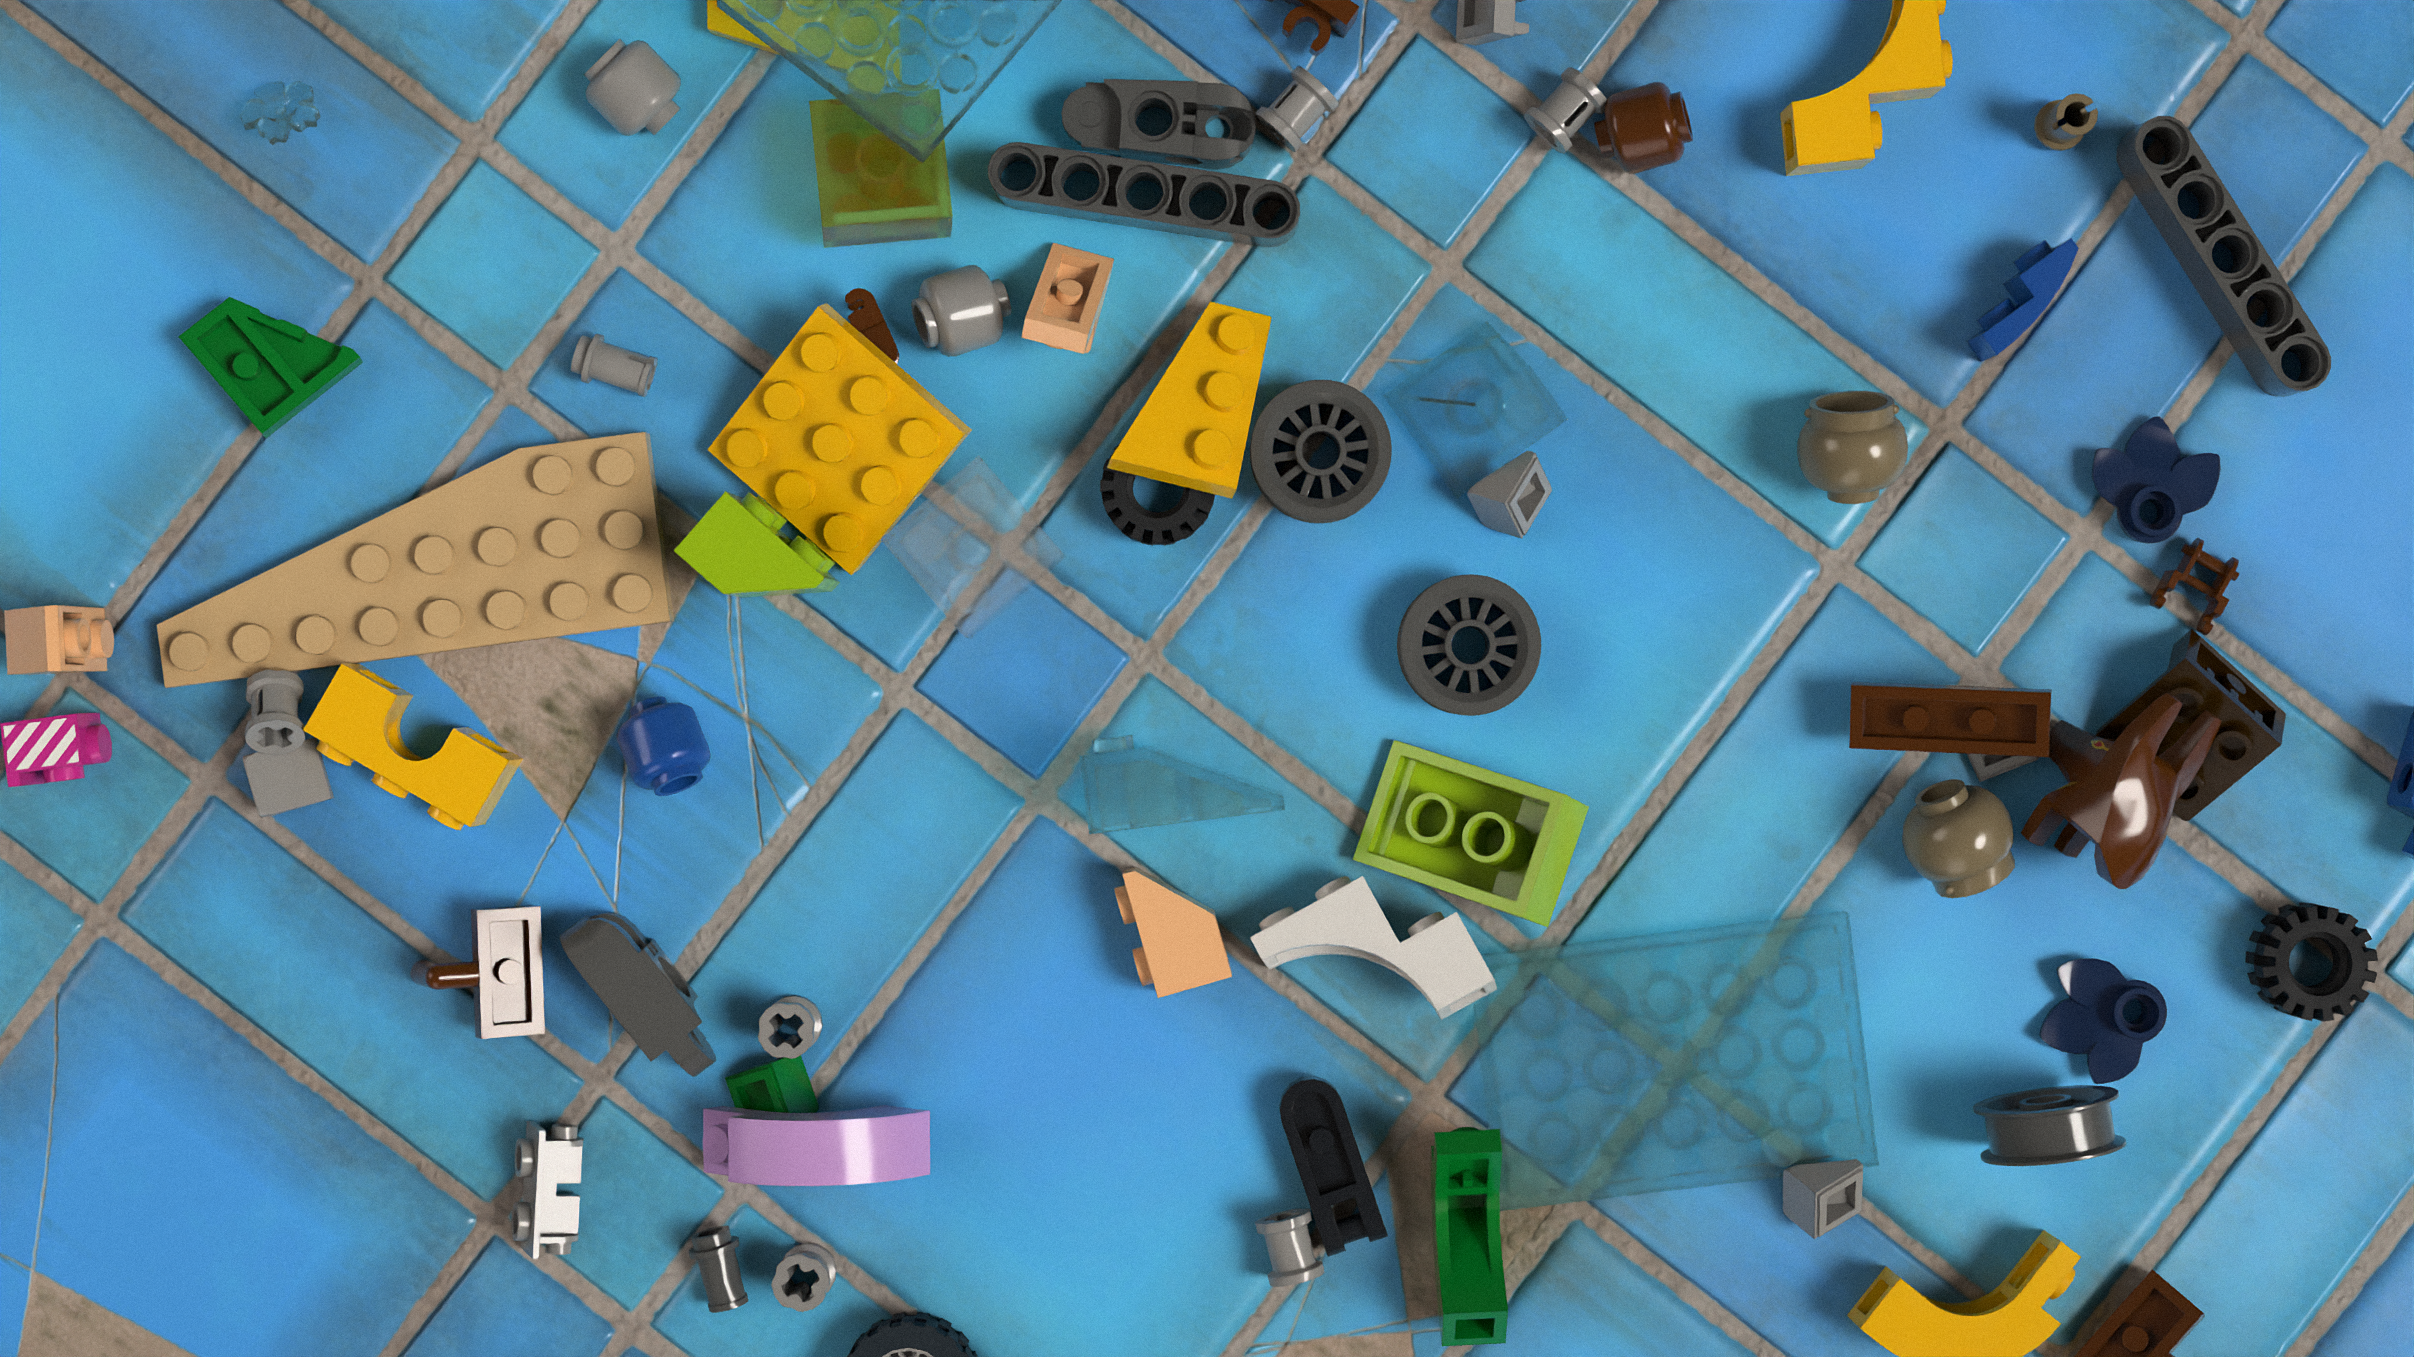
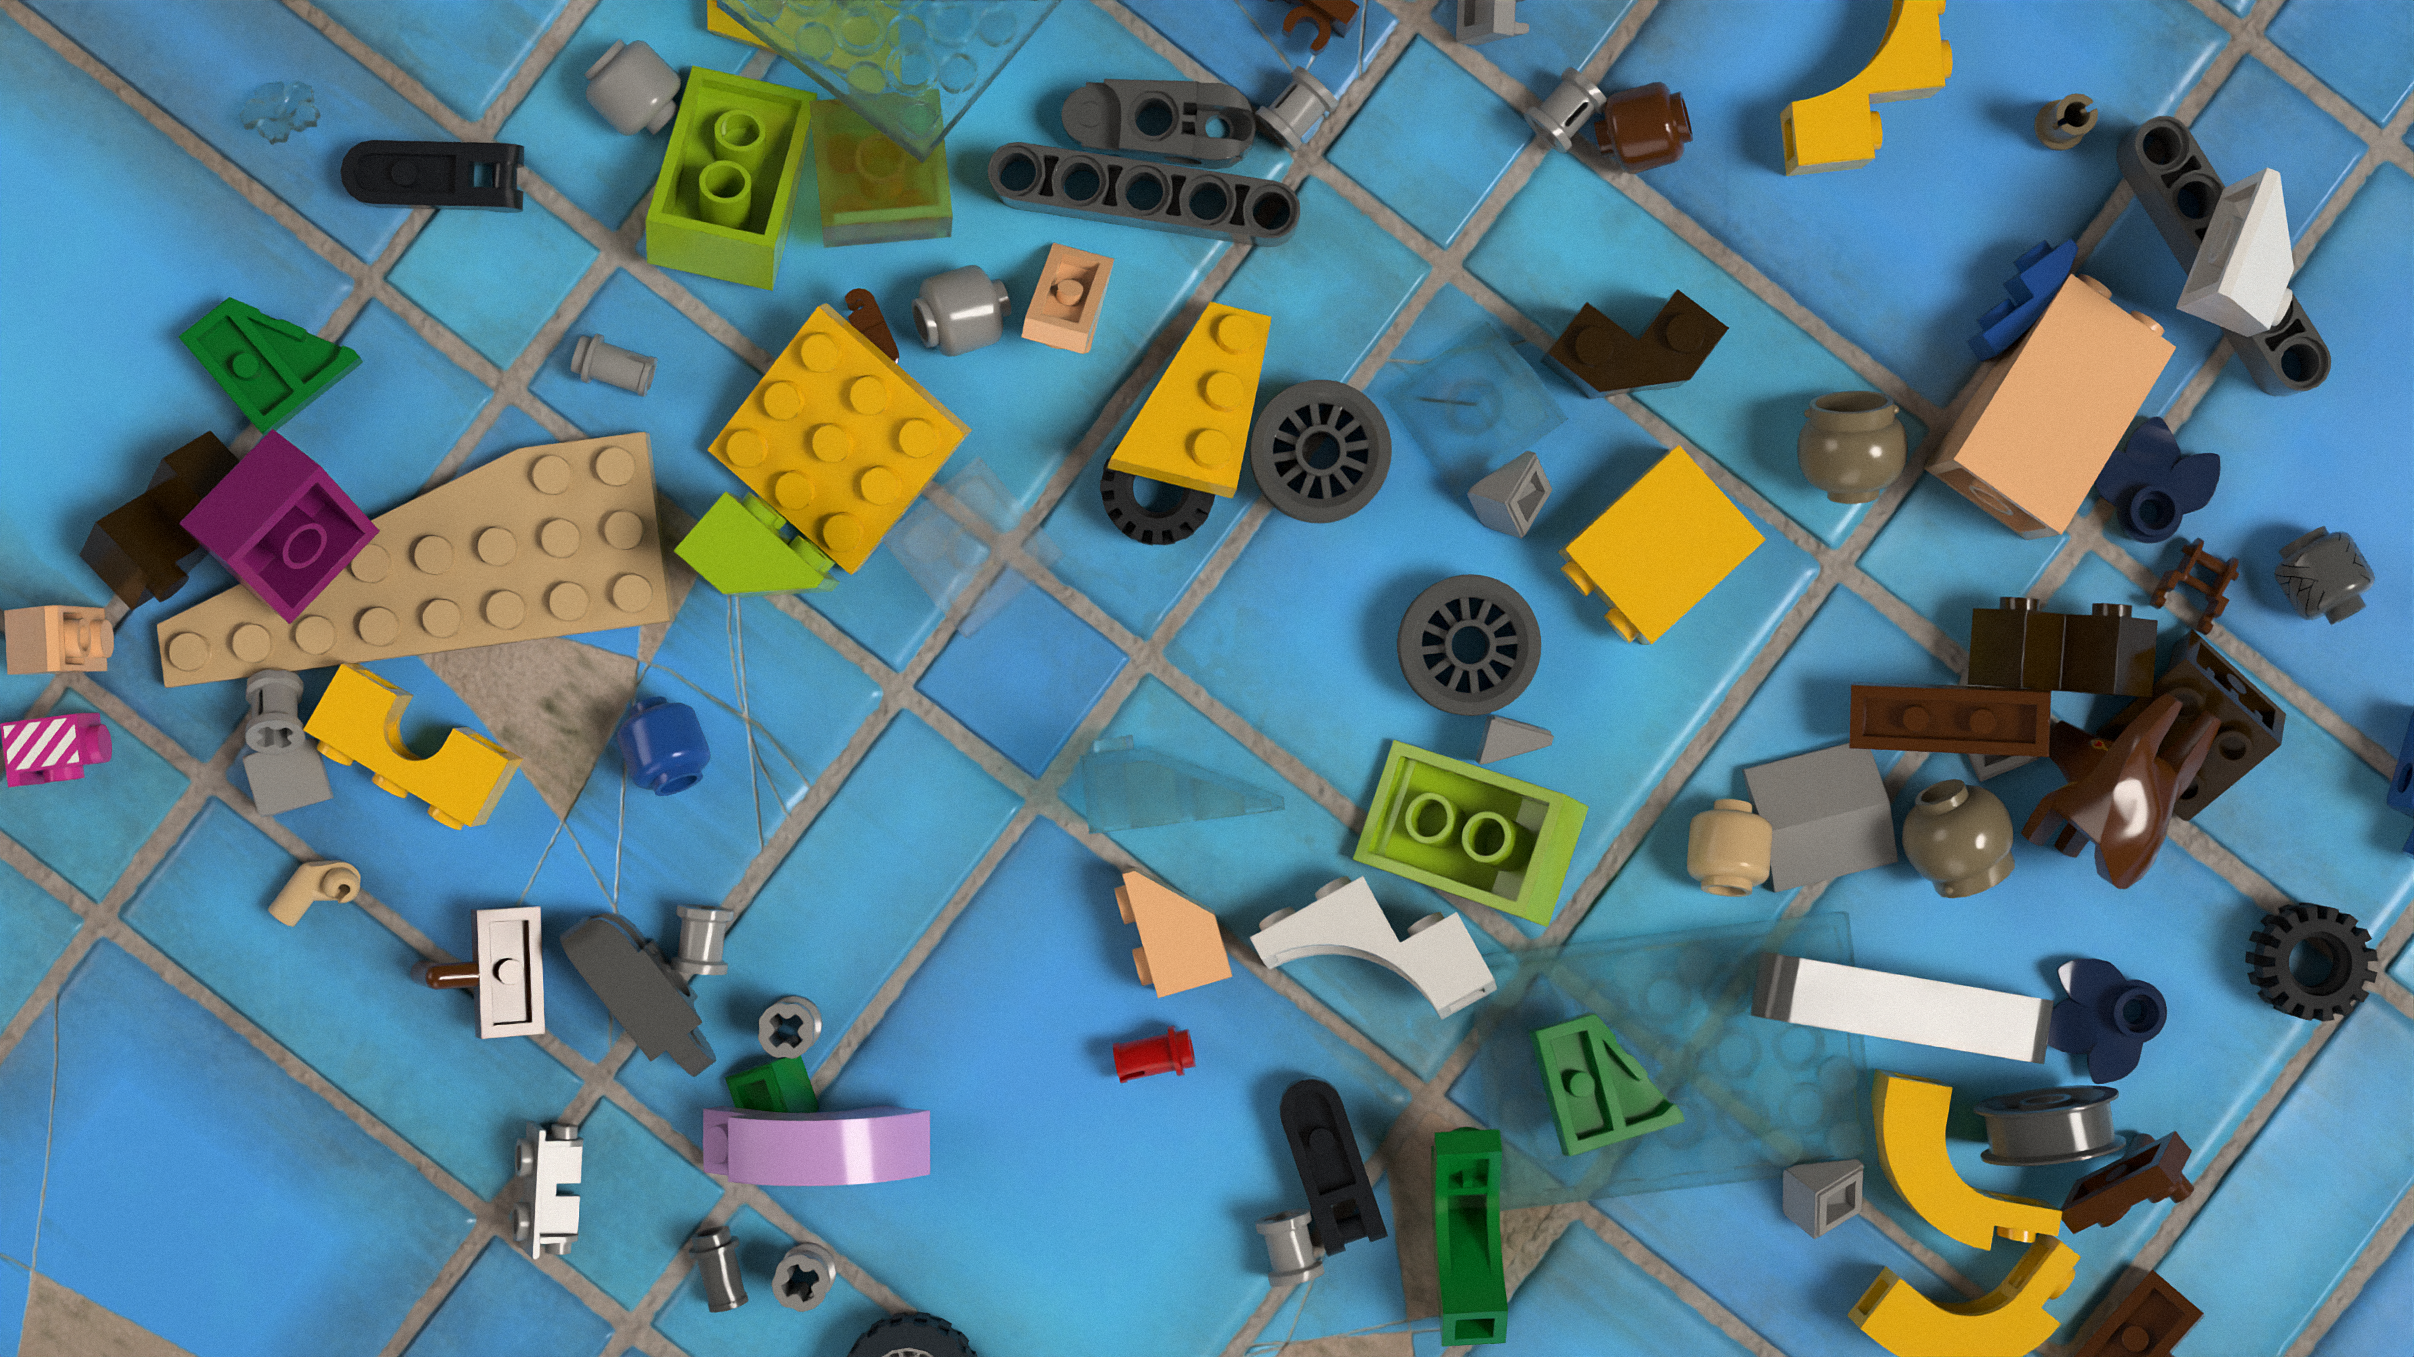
none -> dark brown brick [79,430,240,611]
none -> magenta brick [179,429,380,624]
none -> tan arm [268,860,361,927]
none -> black plate [340,140,524,213]
none -> lime slope [645,65,817,291]
none -> light grey bush [670,904,734,975]
none -> red pin [1113,1026,1196,1084]
none -> light grey slope [1475,714,1554,765]
none -> green wing [1529,1012,1685,1157]
none -> dark brown brick [1540,289,1729,399]
none -> yellow brick [1558,445,1766,645]
none -> tan head [1687,799,1772,897]
none -> light grey slope [1742,742,1898,893]
none -> beam [1750,951,2054,1064]
none -> yellow arch [1869,1069,2062,1251]
none -> light nougat slope [1924,273,2176,540]
none -> dark brown brick [1967,597,2158,697]
none -> reddish brown plate [2060,1131,2195,1234]
none -> white slope [2176,167,2294,337]
none -> dark grey head [2274,526,2375,626]

